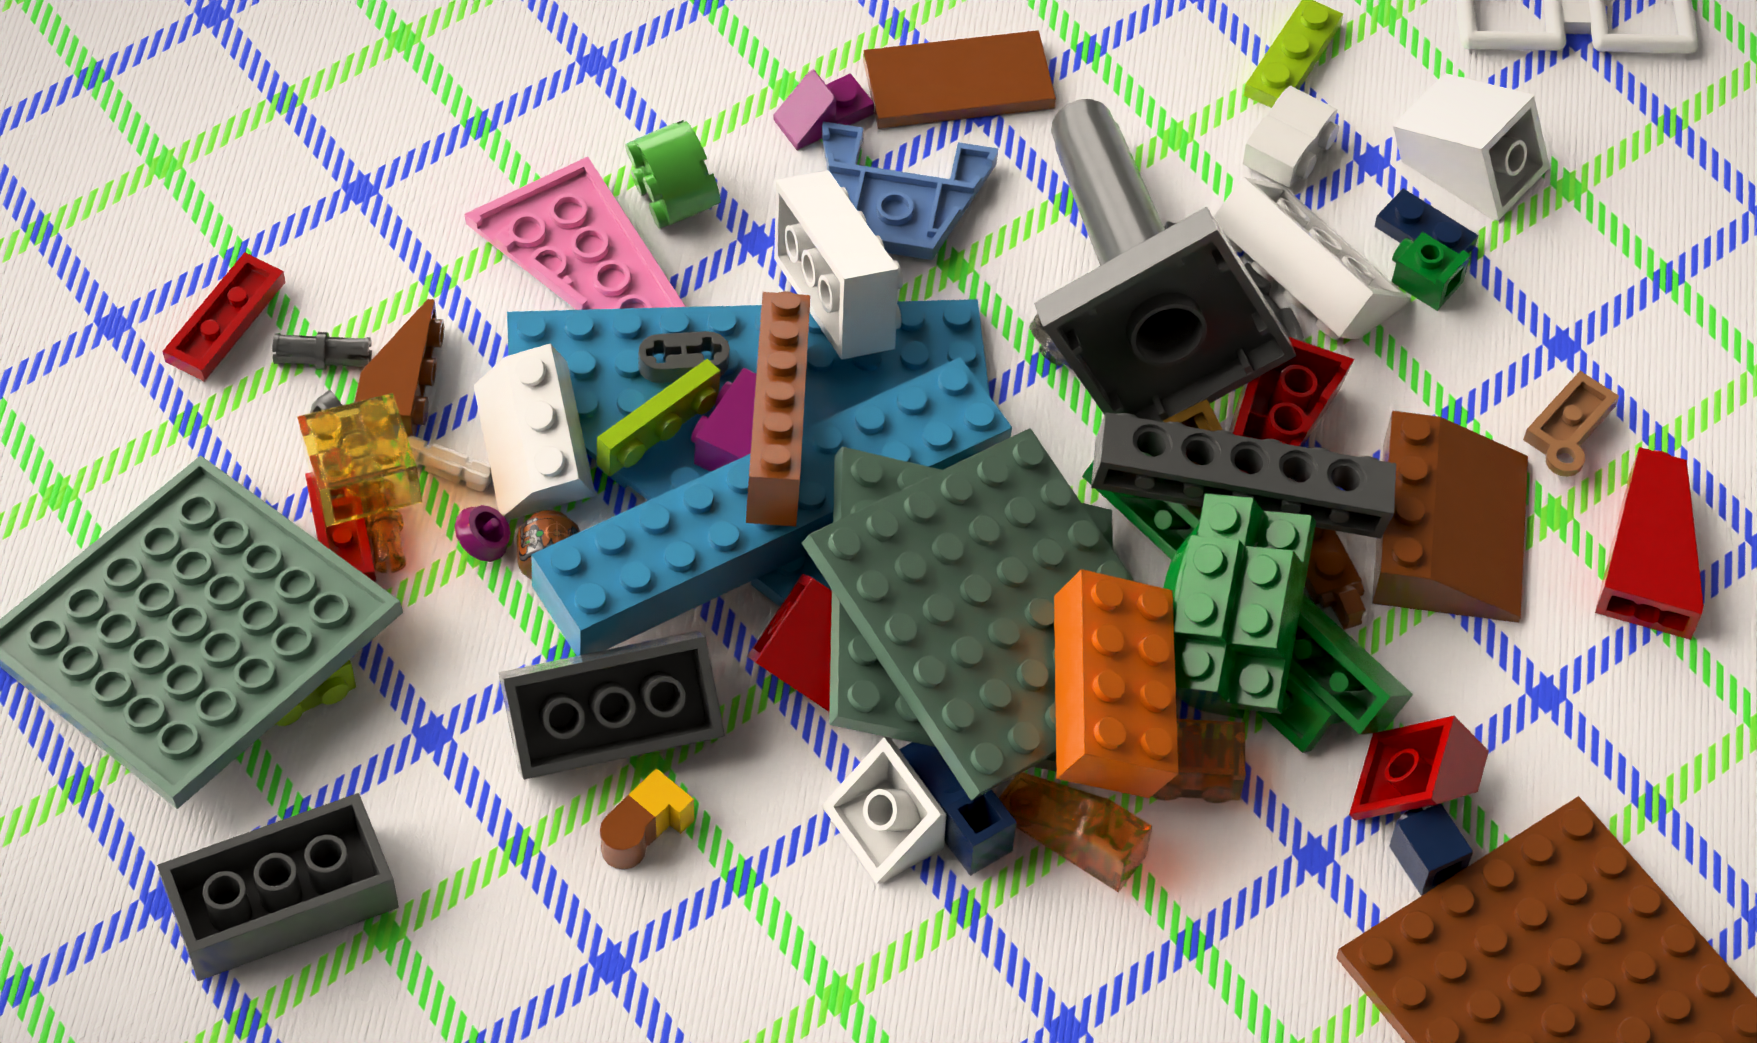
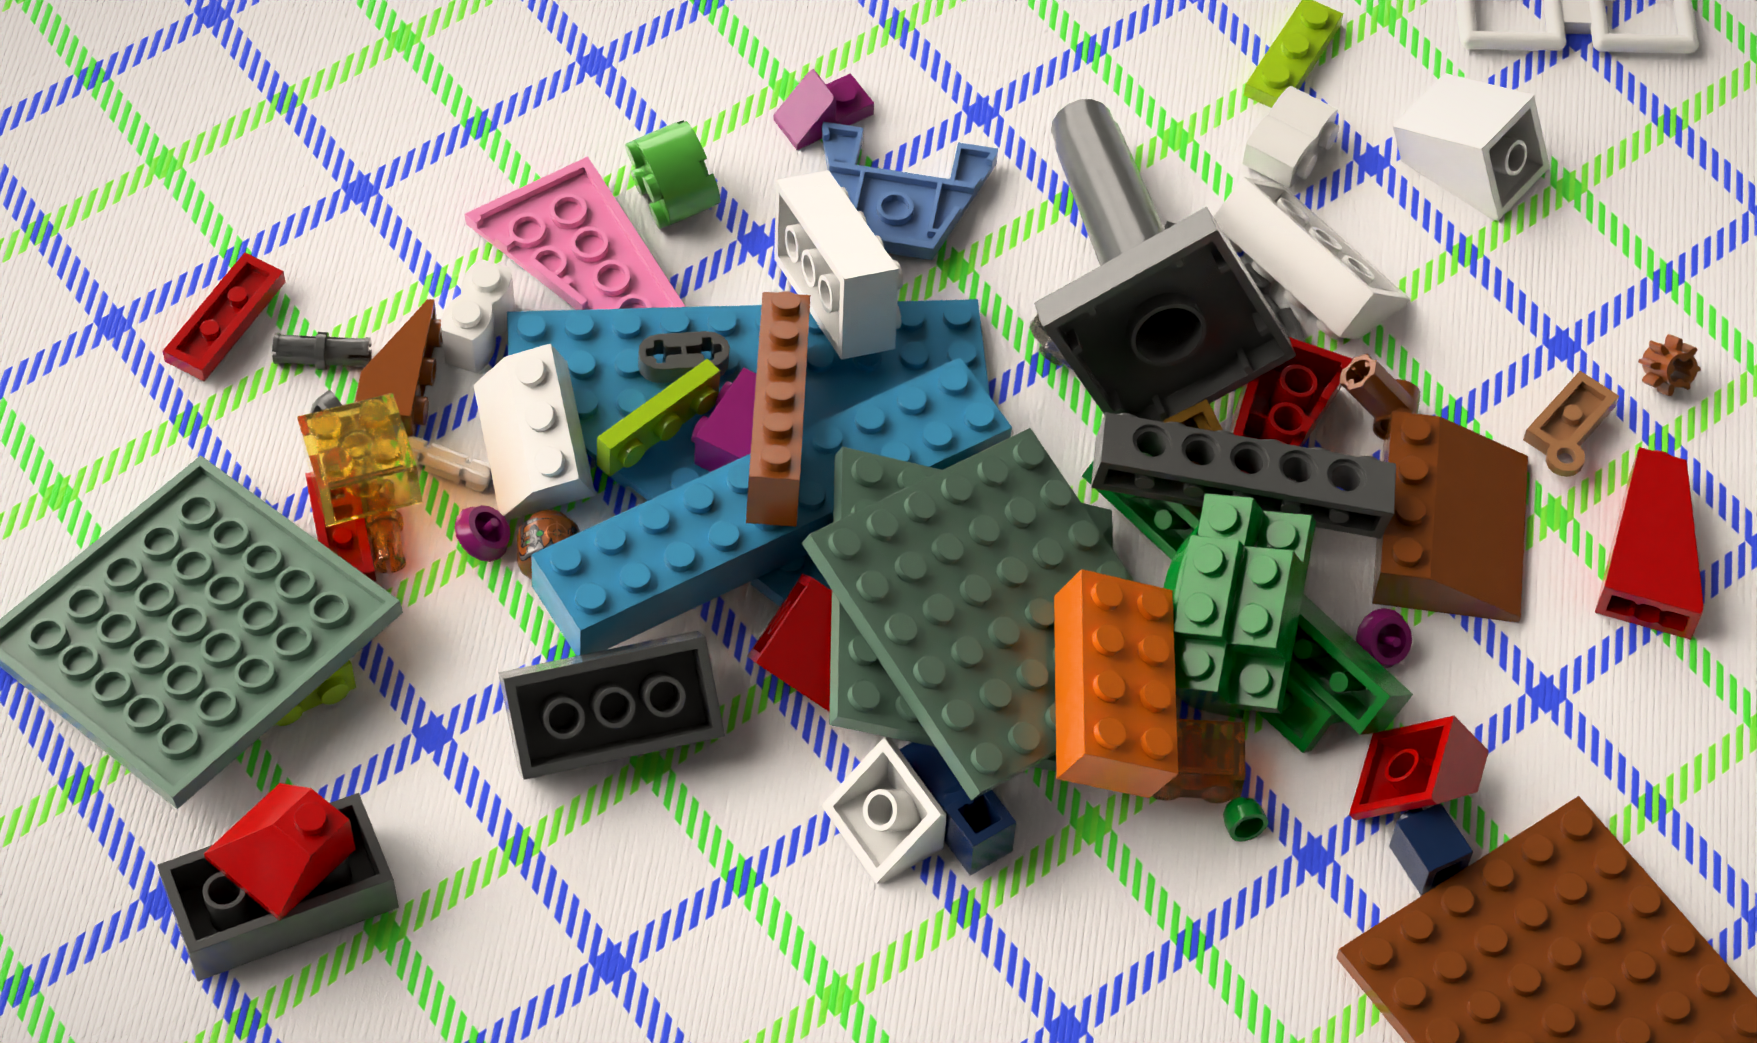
leg [600,768,695,870] -> none
dark orange tile [863,30,1056,129] -> none
clear orange slope [999,772,1153,893] -> none
dark orange hinge [1305,527,1366,630] -> none
dark blue plate [1374,188,1479,254] -> none
green brick [1391,232,1470,311] -> none
none -> red slope [204,783,356,921]
none -> white brick [441,259,515,373]
none -> green hinge [1223,797,1268,842]
none -> dark orange piece [1340,353,1421,440]
none -> magenta hat [1356,608,1412,669]
none -> dark orange gear [1638,334,1701,396]

